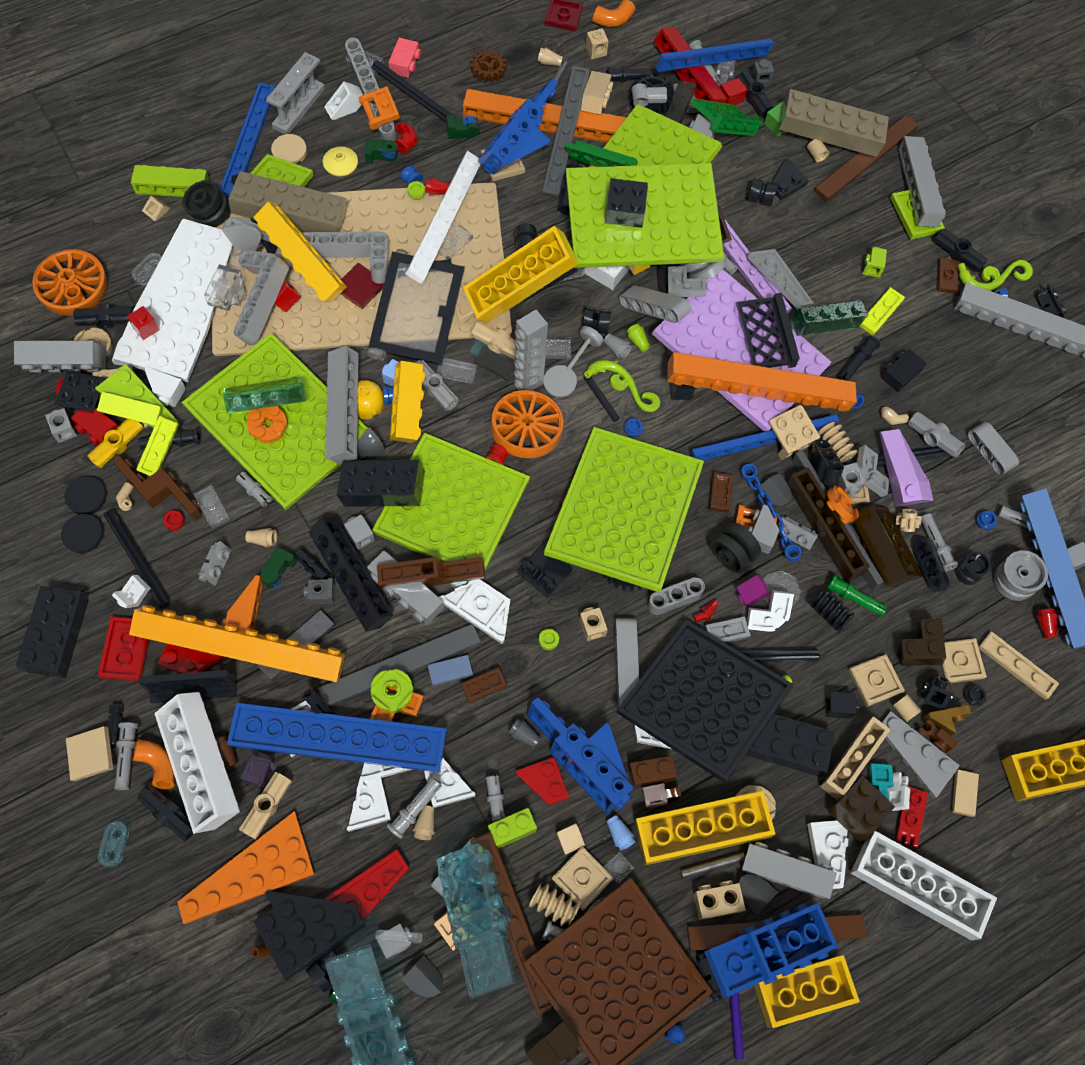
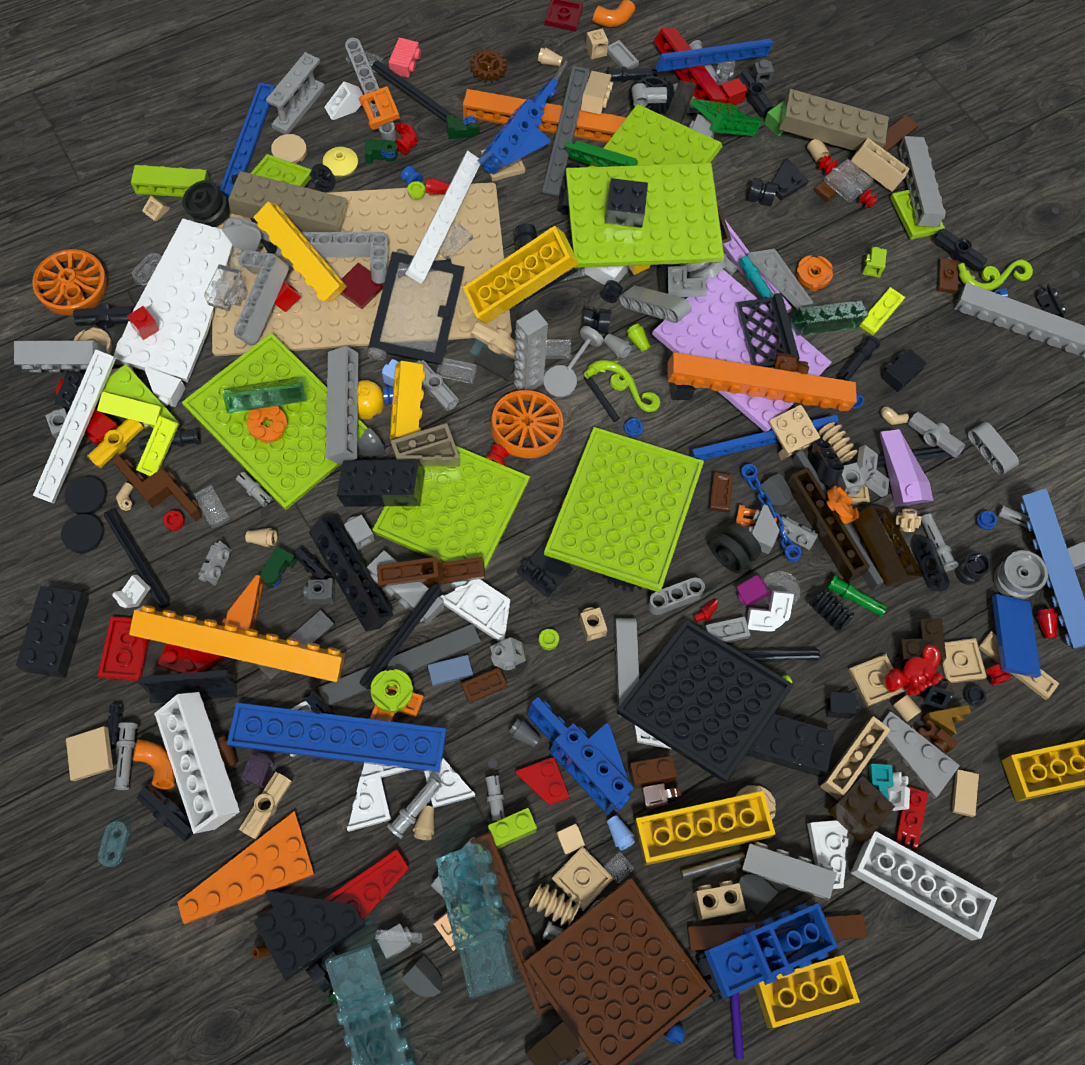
none -> white plate [33,349,116,503]
none -> black gear [309,164,335,193]
none -> black axle [359,584,442,689]
none -> dark tan wedge [390,423,460,466]
none -> light grey brick [490,637,526,670]
none -> black wheel [600,280,623,303]
none -> light grey tile [607,40,639,69]
none -> teal pin [739,256,774,306]
none -> reddish brown plate [773,352,809,374]
none -> orange plate [795,255,833,291]
none -> clear plate [819,155,878,209]
none -> tan brick [851,138,909,191]
none -> red animal [883,644,943,696]
none -> red wheel [985,664,1012,686]
none -> blue tile [992,594,1041,678]

